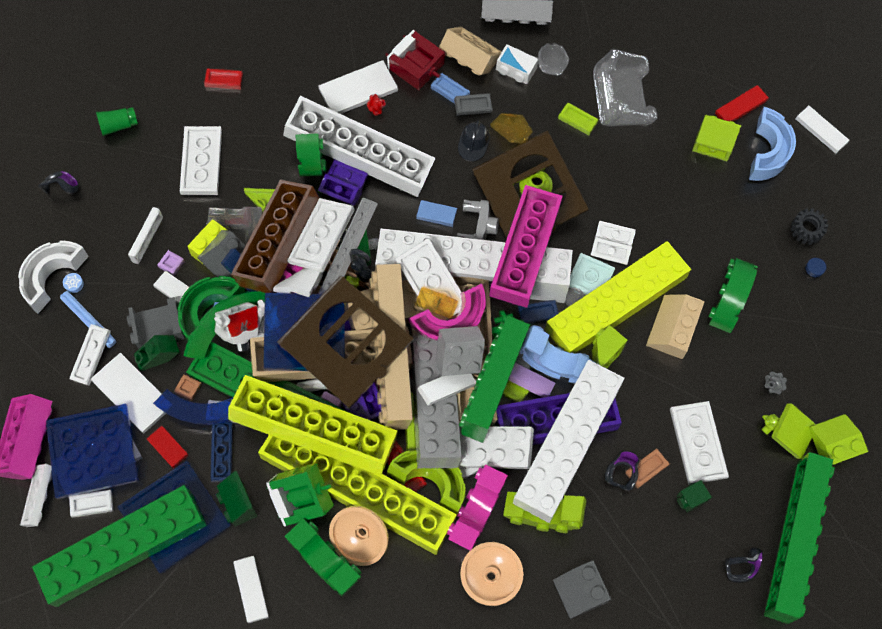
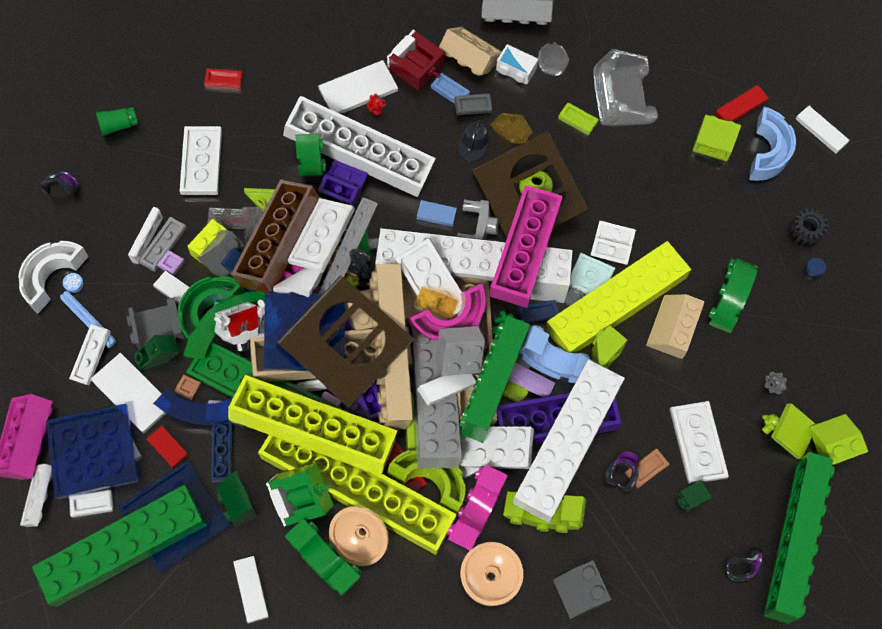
none -> light grey tile [138,217,187,272]

